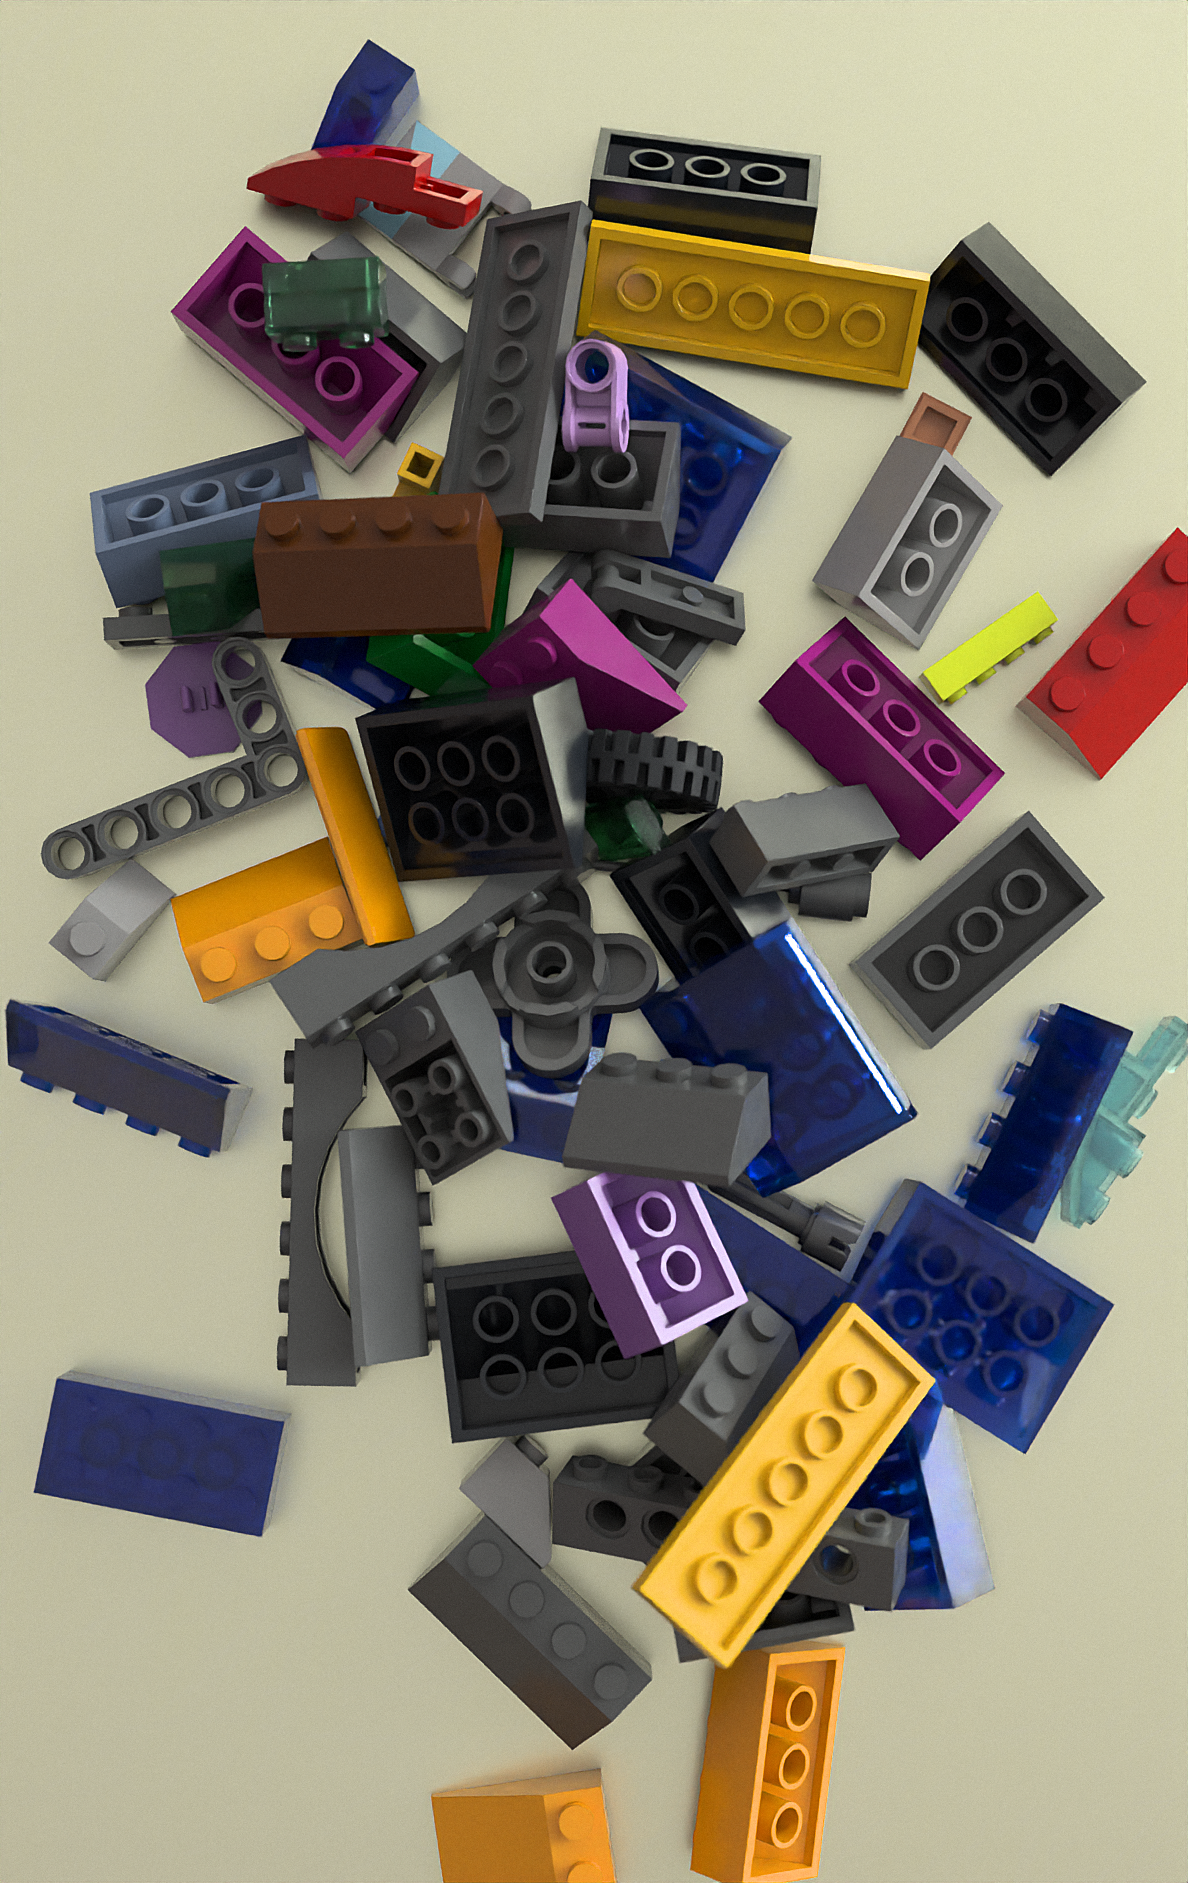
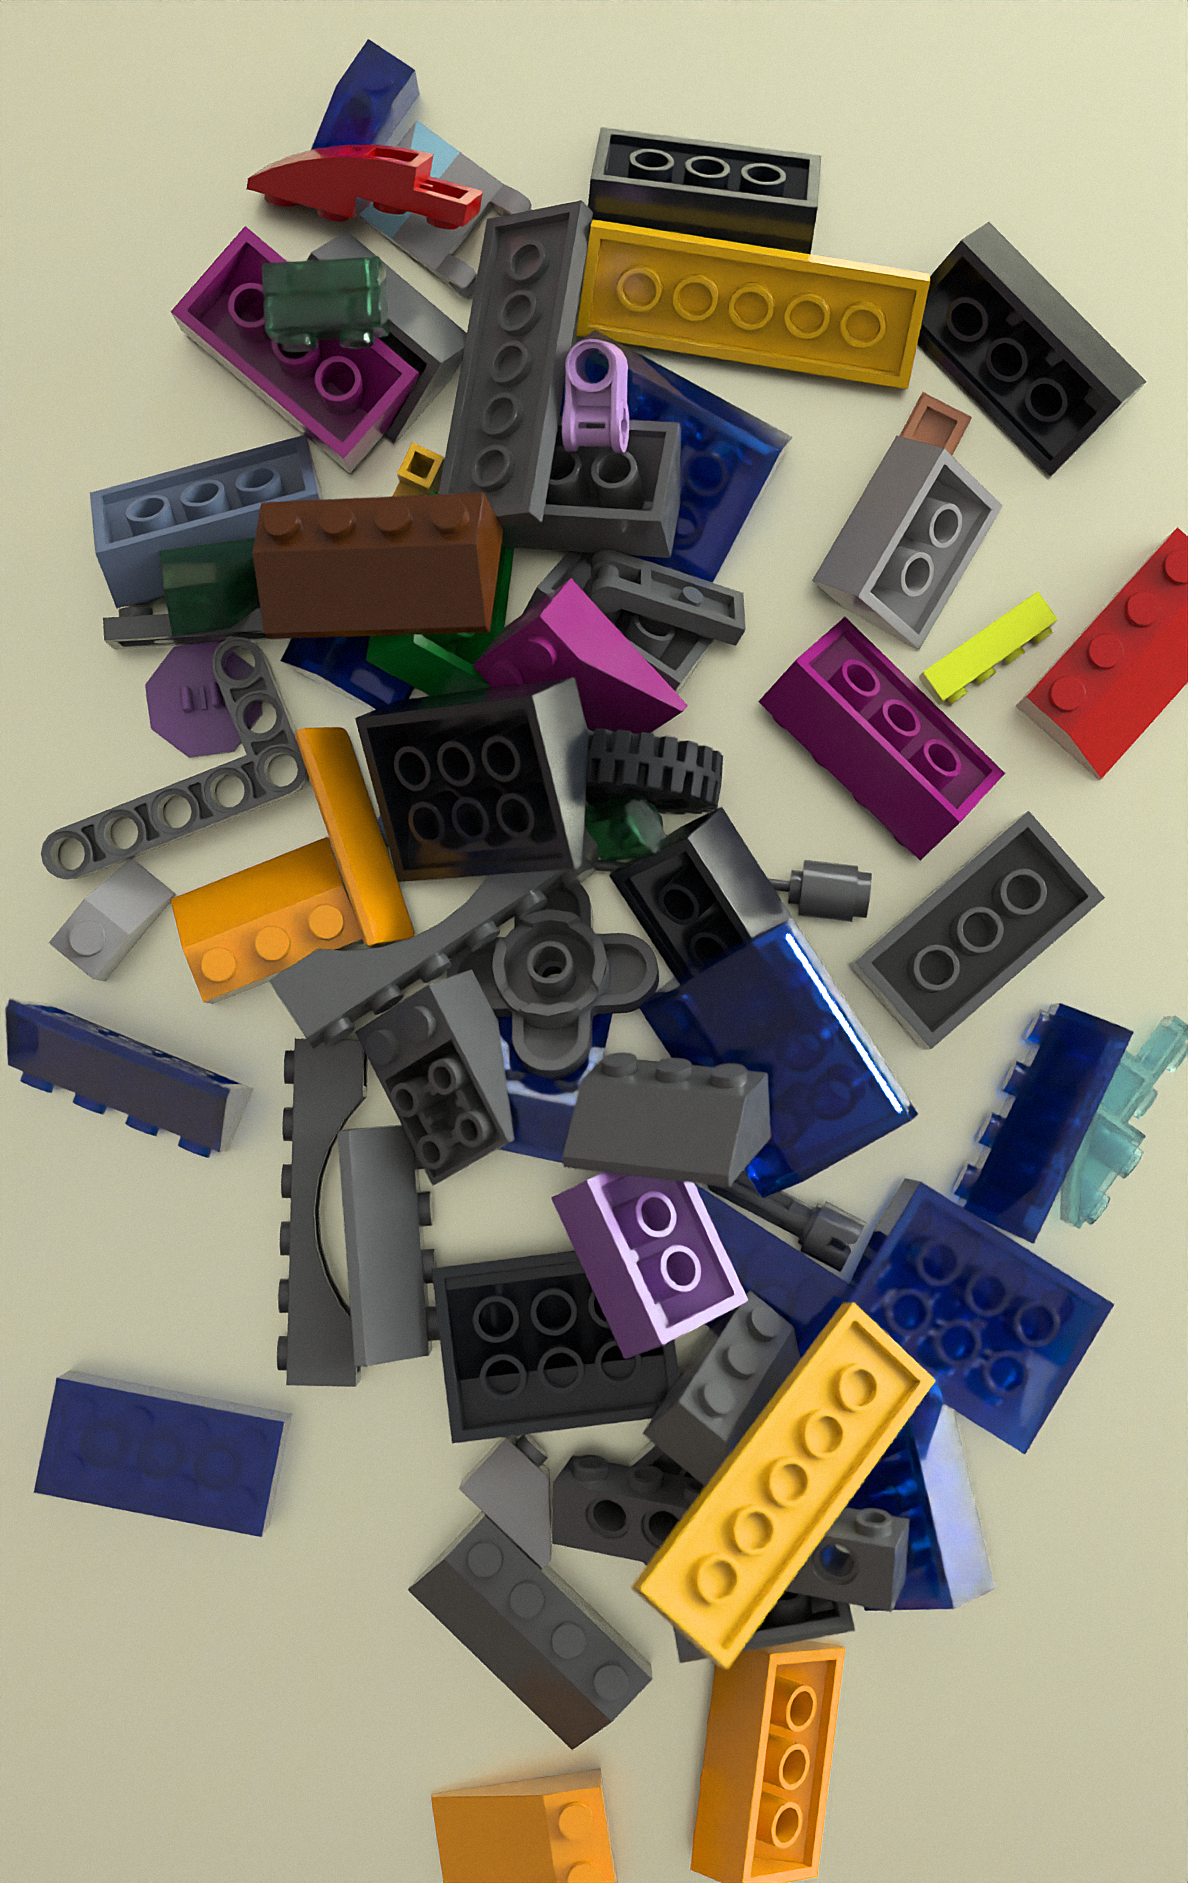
dark grey brick [709,783,900,897] -> none

